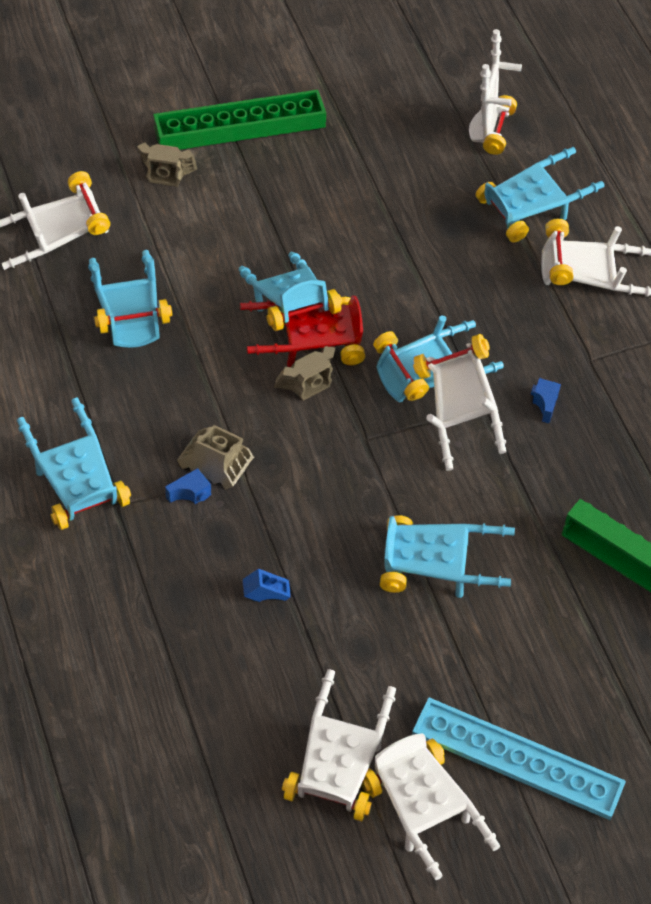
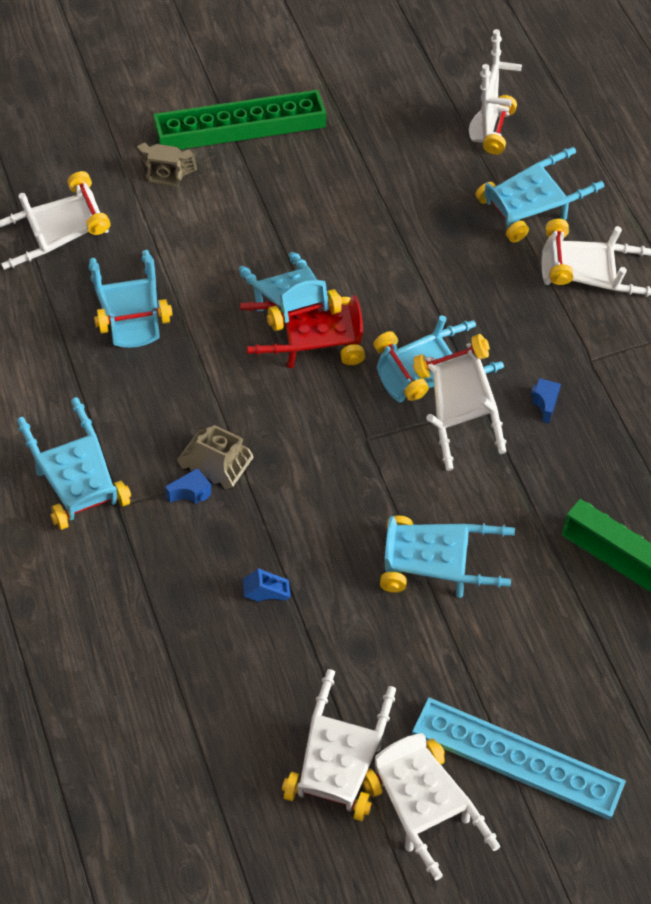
dark tan slope [274,346,335,401] -> none

